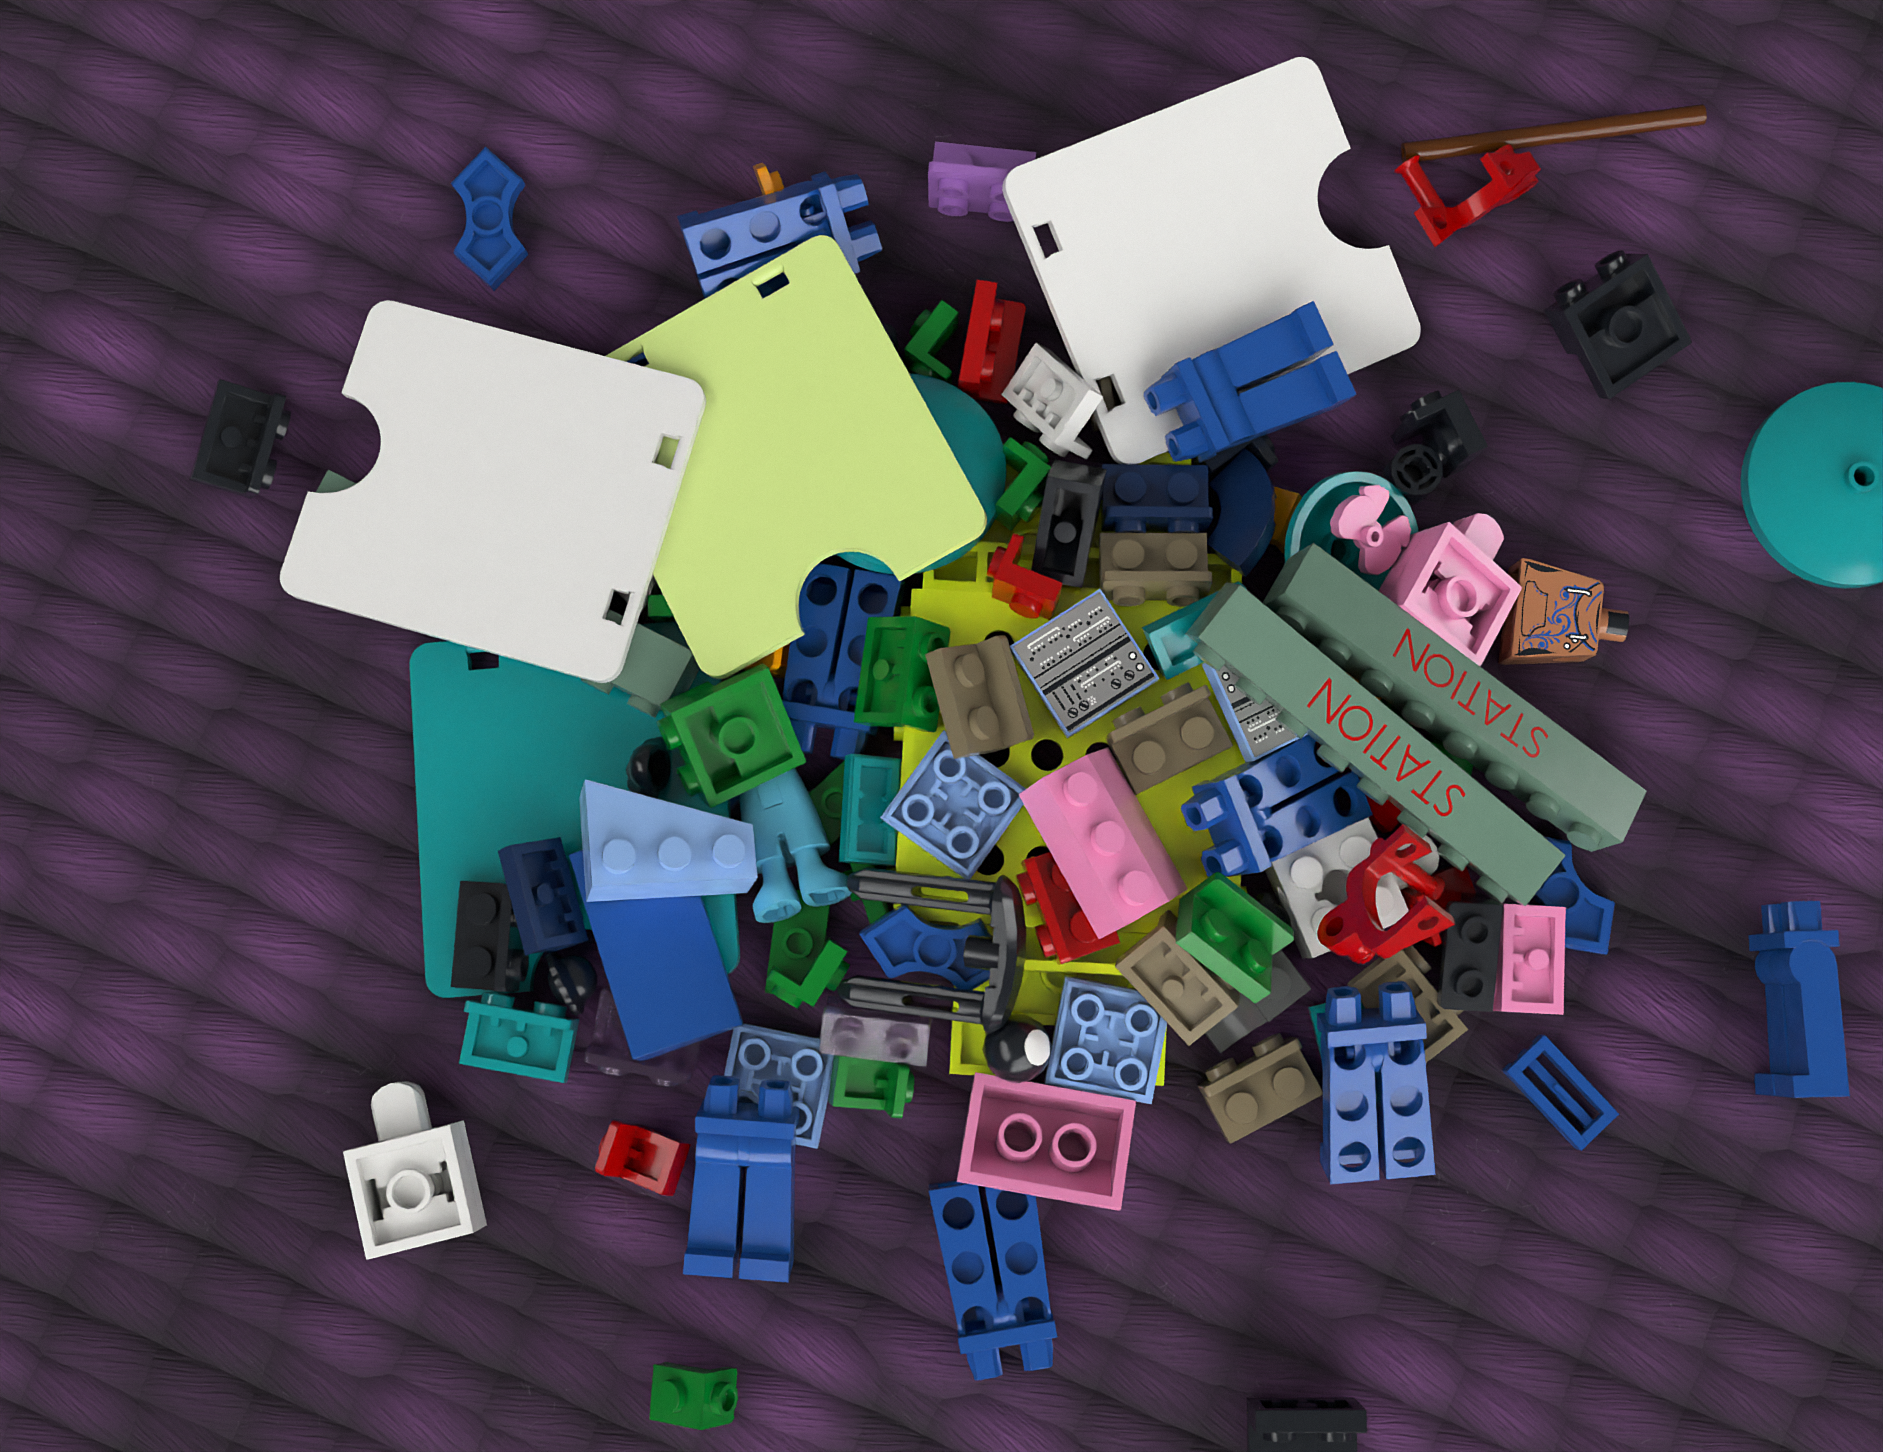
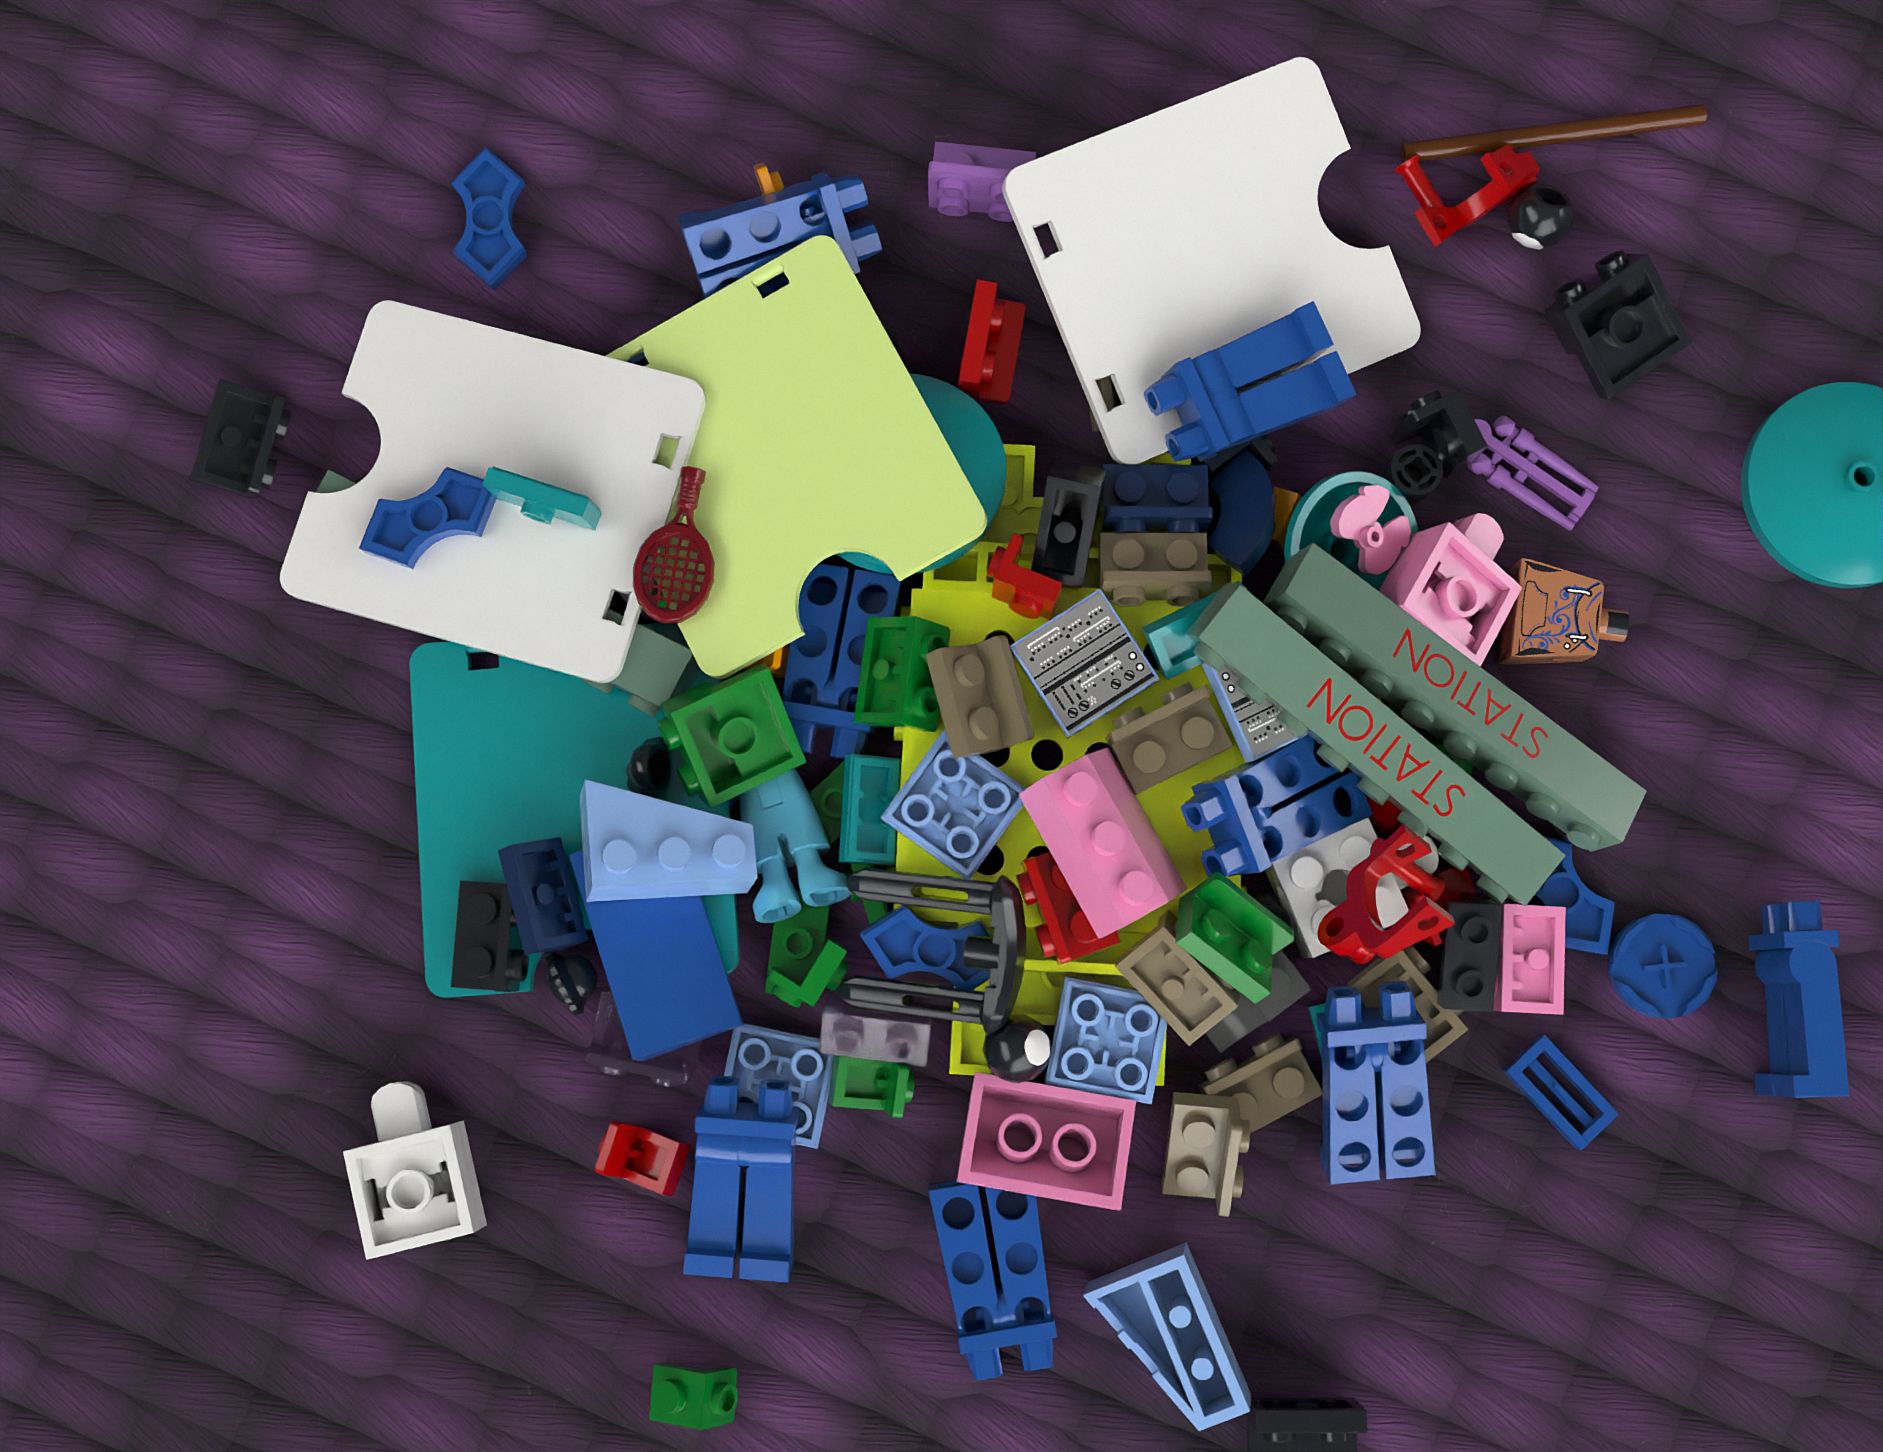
teal bracket [459,992,580,1083] -> none
green bracket [904,300,959,384] -> none
green bracket [995,437,1051,531] -> none
white bracket [1001,343,1103,459] -> none
none -> blue tile [359,467,496,569]
none -> teal plate [482,466,602,531]
none -> dark red piece [633,466,715,624]
none -> light blue wedge [1083,1242,1251,1431]
none -> dark tan bracket [1161,1092,1250,1217]
none -> medium lavender piece [1467,415,1599,531]
none -> black piece [1507,183,1574,250]
none -> blue tile [1608,913,1717,1019]

